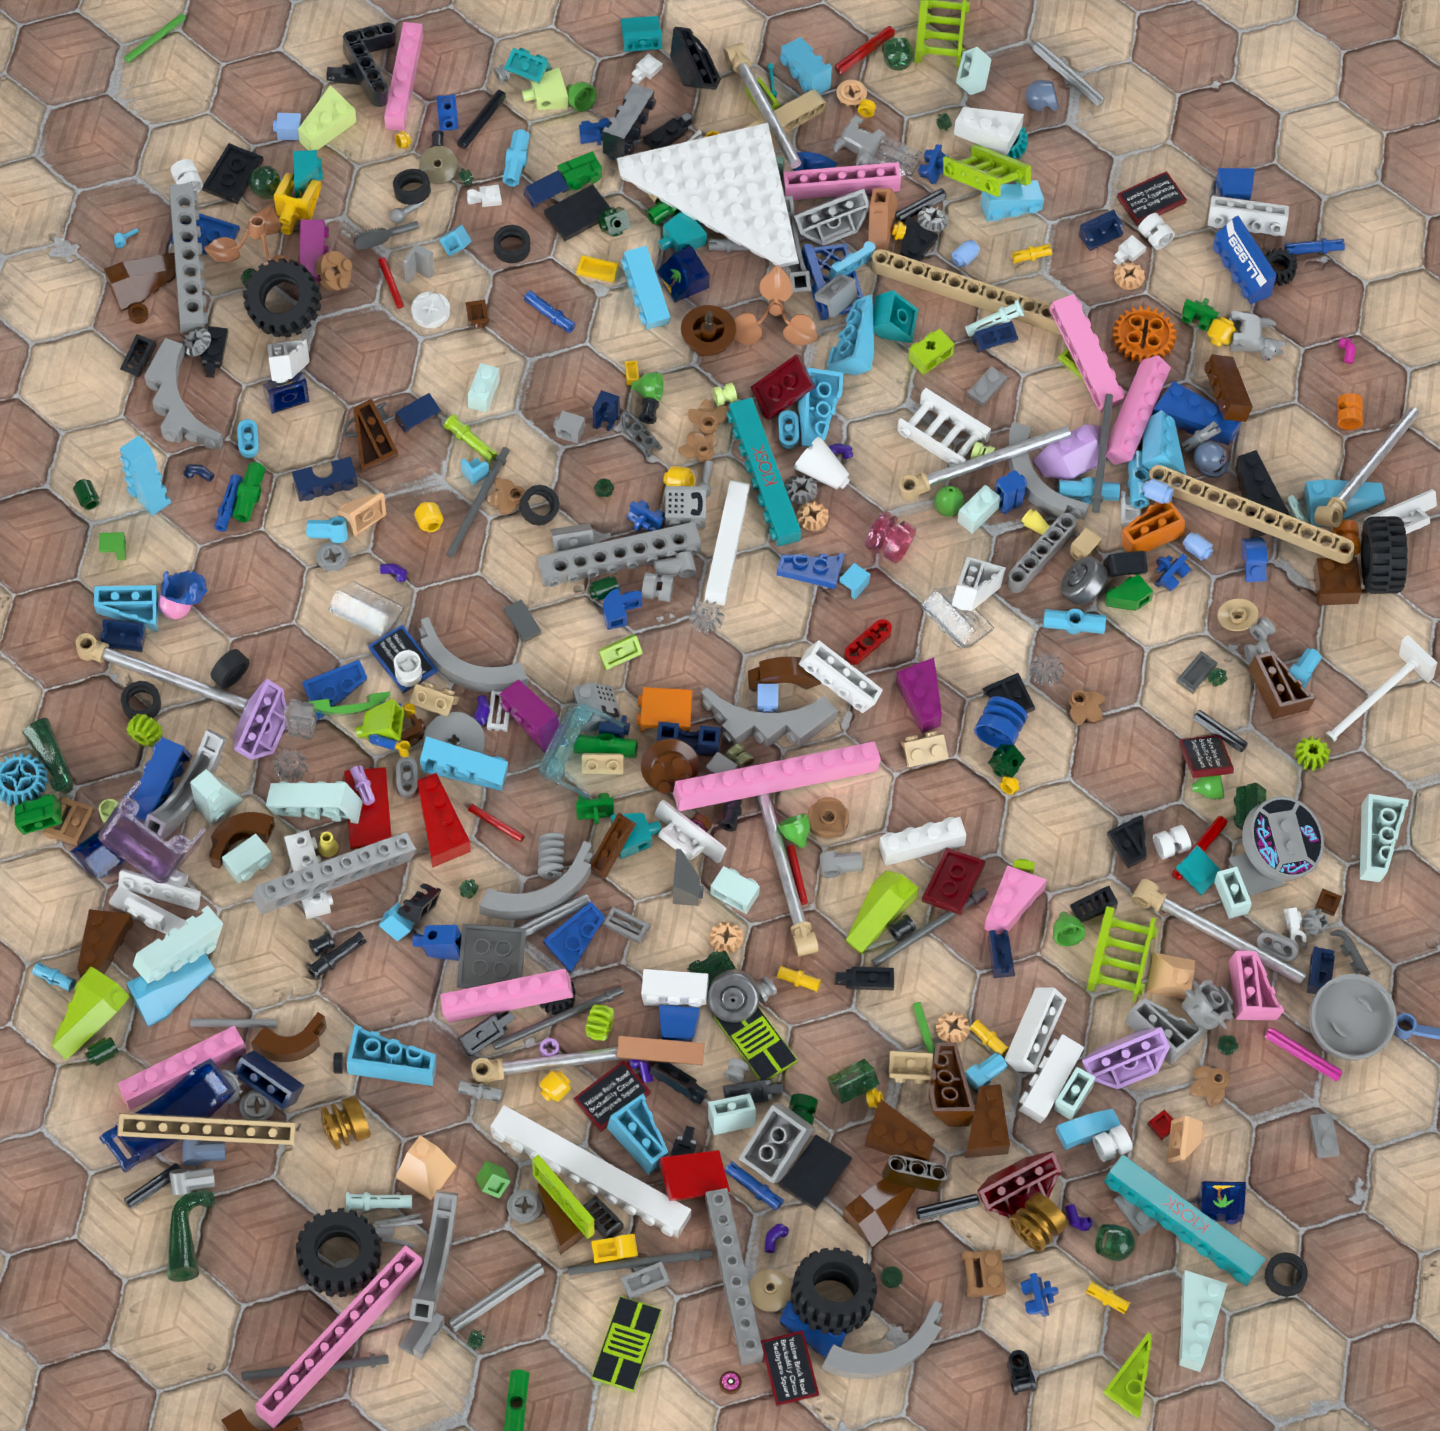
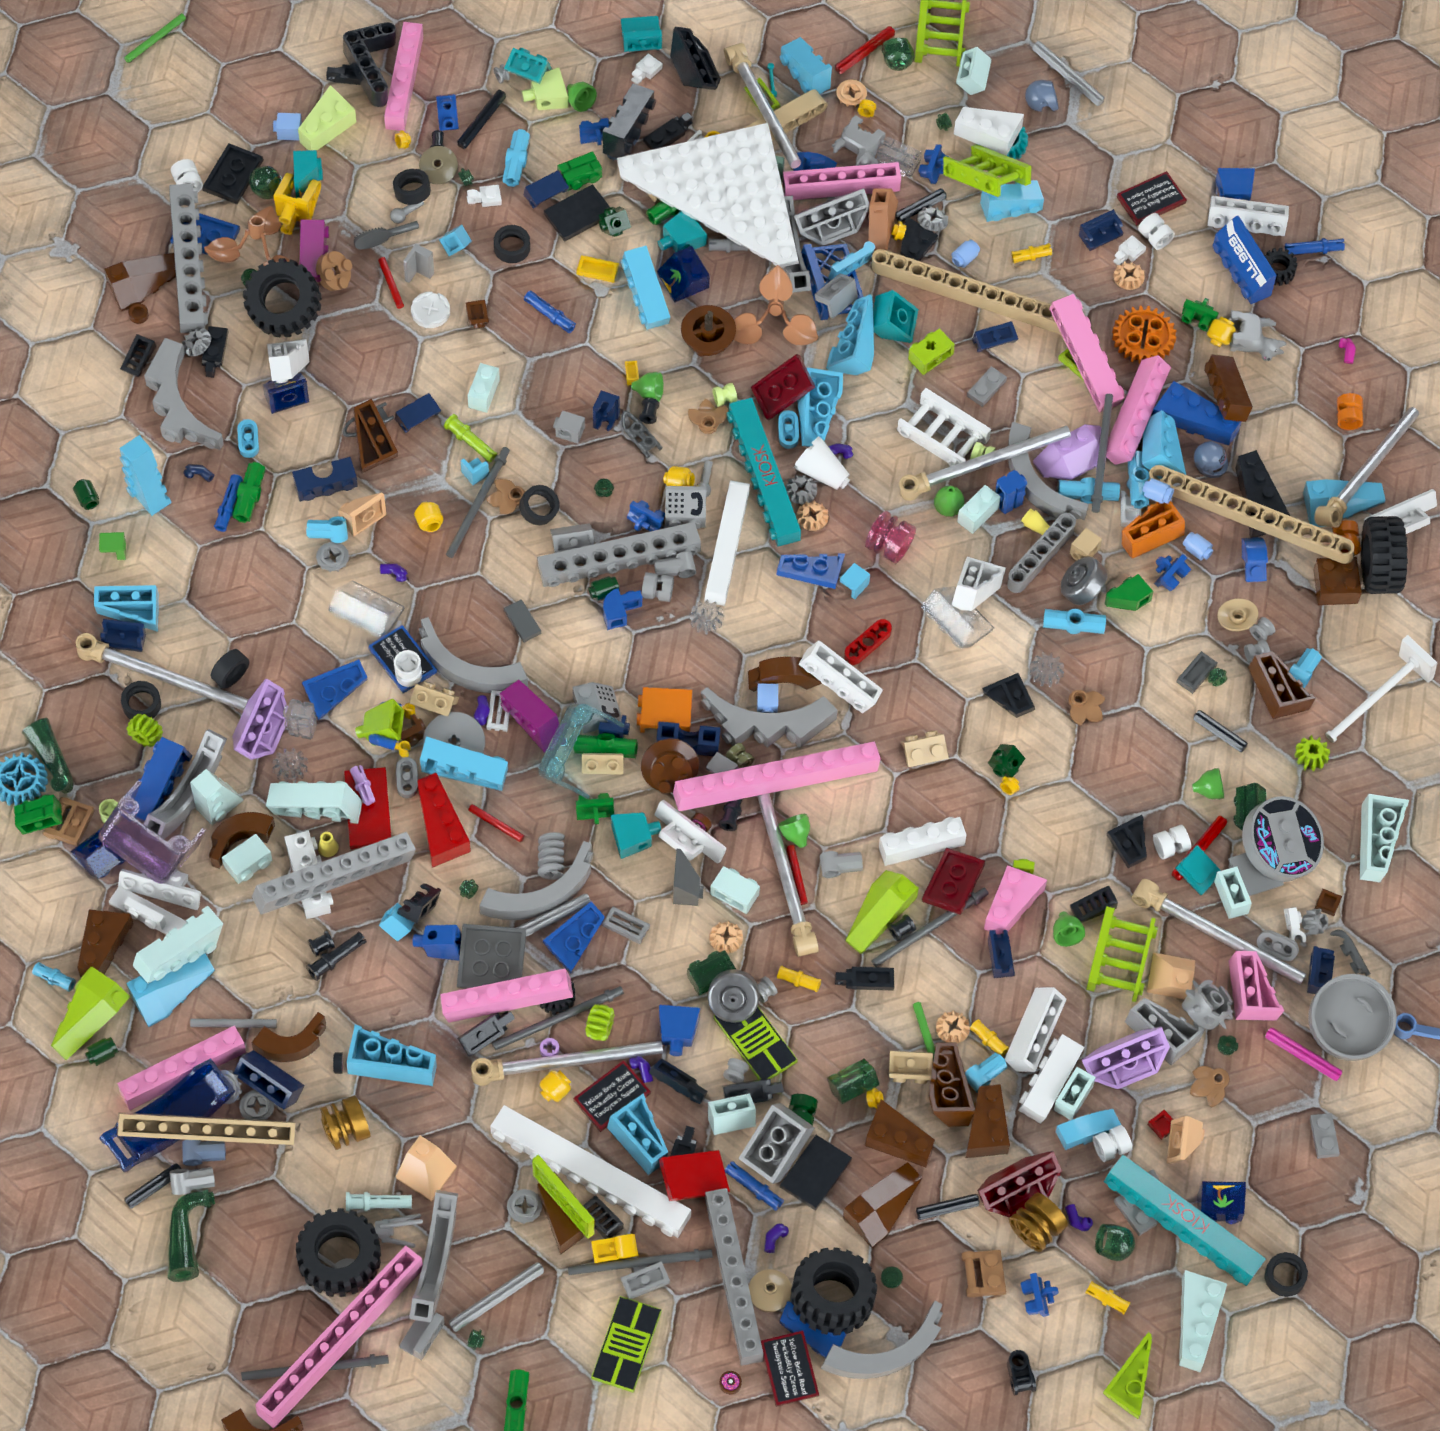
medium azure hand [114,228,138,248] -> none
blue hair [157,570,207,620] -> none
bright green slope [305,691,391,716] -> none
light grey pin [458,1080,503,1103] -> none
bright green panel [476,1161,511,1199] -> none
reddish brown tile [590,813,637,878] -> none
lime plate [597,634,643,670] -> none
nougat tile [617,1036,705,1066] -> none
white wedge [641,969,709,1007] -> none
medium nougat plate [678,432,717,462] -> none
medium nougat plate [808,797,849,839] -> none
dark brown beam [882,1155,949,1192] -> none
magenta wedge [896,657,942,733] -> none
light aqua pin [965,300,1025,337] -> none
blue wheel [974,696,1028,748] -> none
black piece [1103,551,1148,578] -> none
tile [1180,735,1234,778] -> none
light grey pin [1182,422,1221,453] -> none
light aqua dish [1288,495,1310,524] -> none

